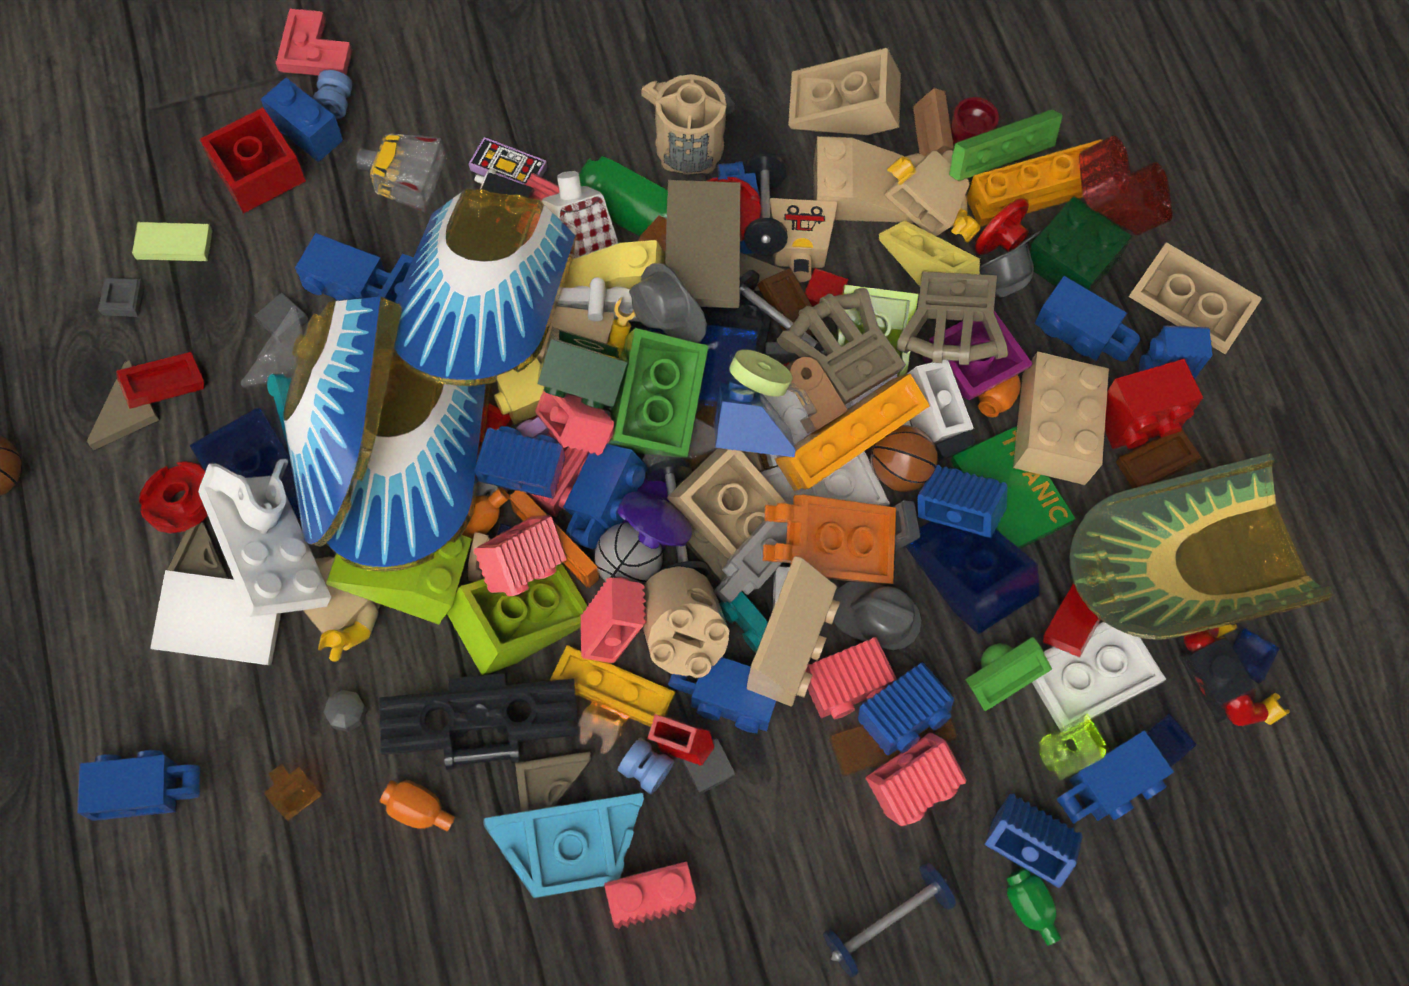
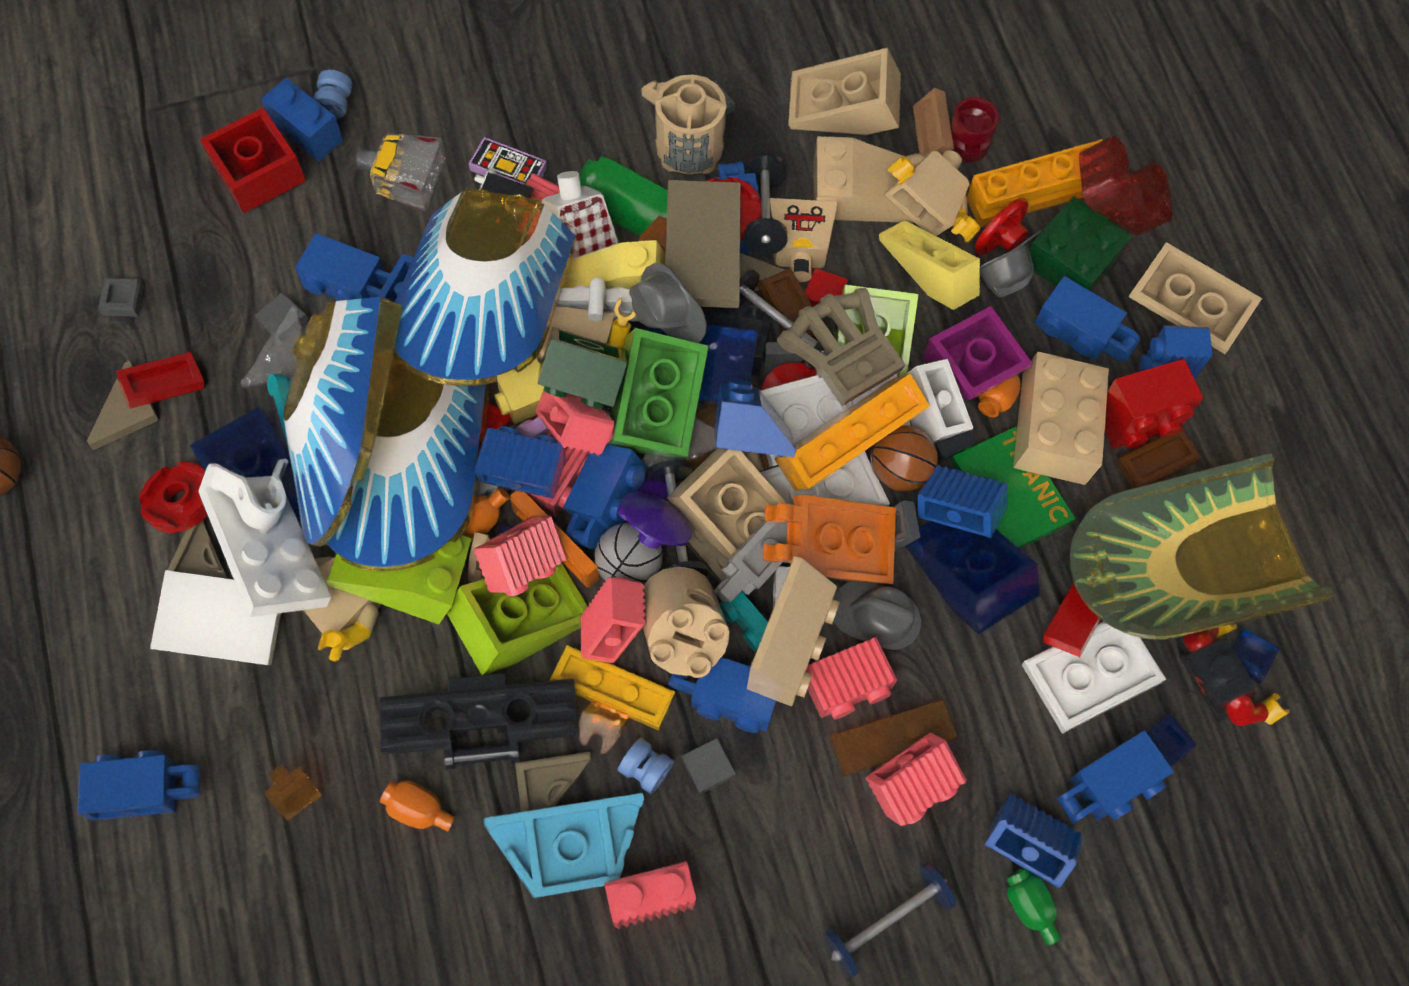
yellowish green tile [132,222,212,261] -> none
coral plate [276,9,352,76] -> none
dark grey tile [324,690,367,732] -> none
red piece [648,714,715,766] -> none
yellowish green piece [729,350,793,397] -> none
medium nougat leg [786,357,848,433] -> none
blue brick [858,662,954,756] -> none
dark tan plate [897,271,1008,365] -> none
bright green plate [949,109,1063,181] -> none
bright green tile [965,637,1052,711] -> none
clear neon green brick [1039,713,1109,780] -> none

